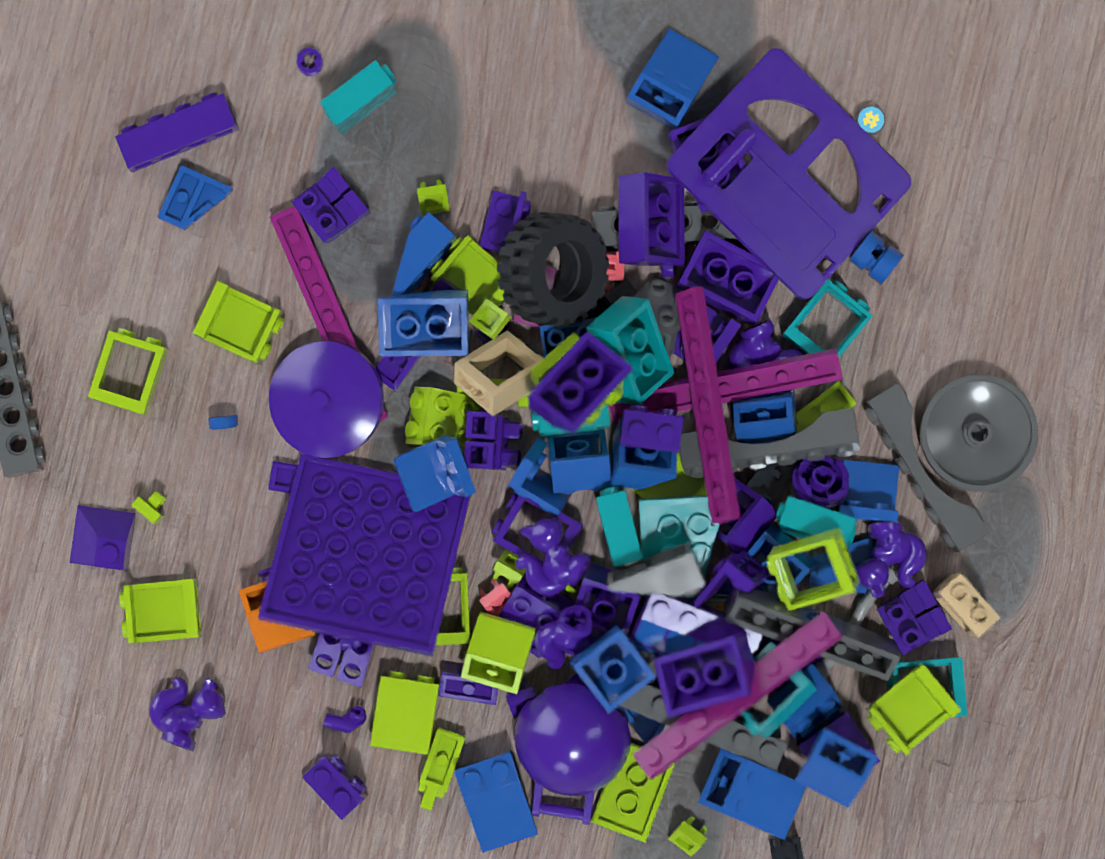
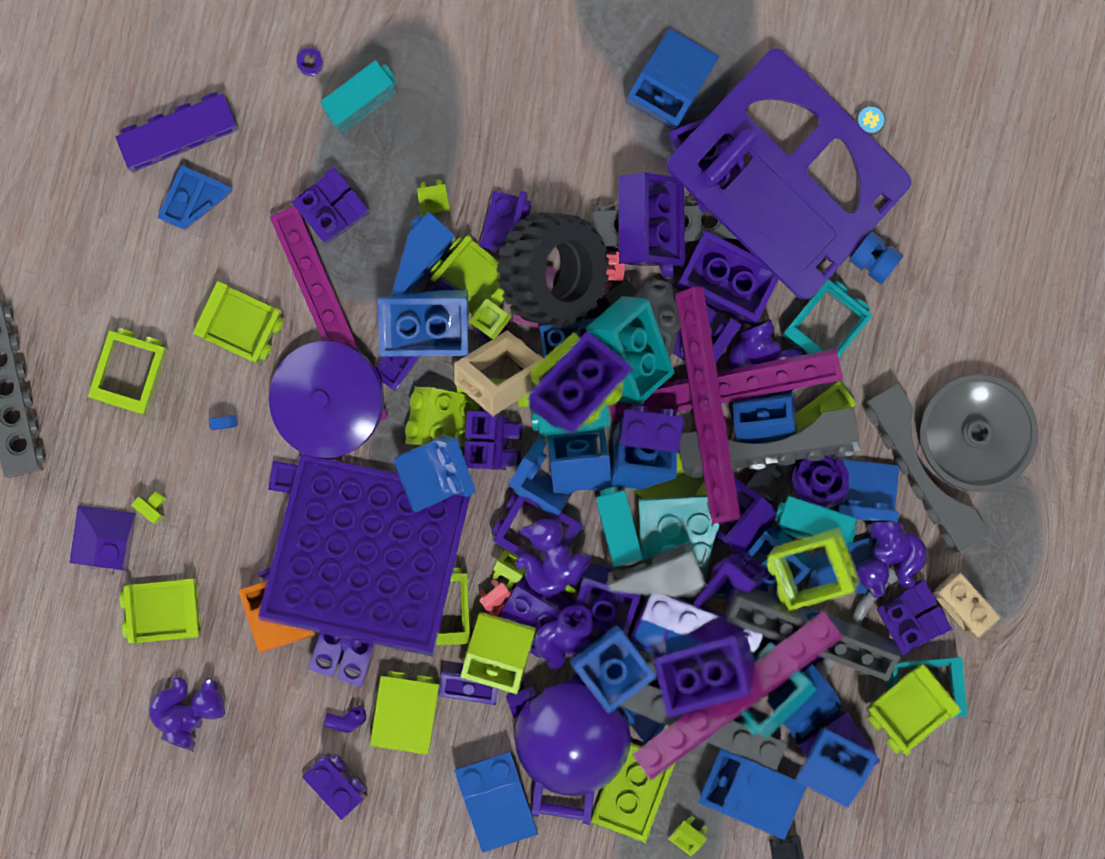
lime hinge [418,727,466,811] -> none

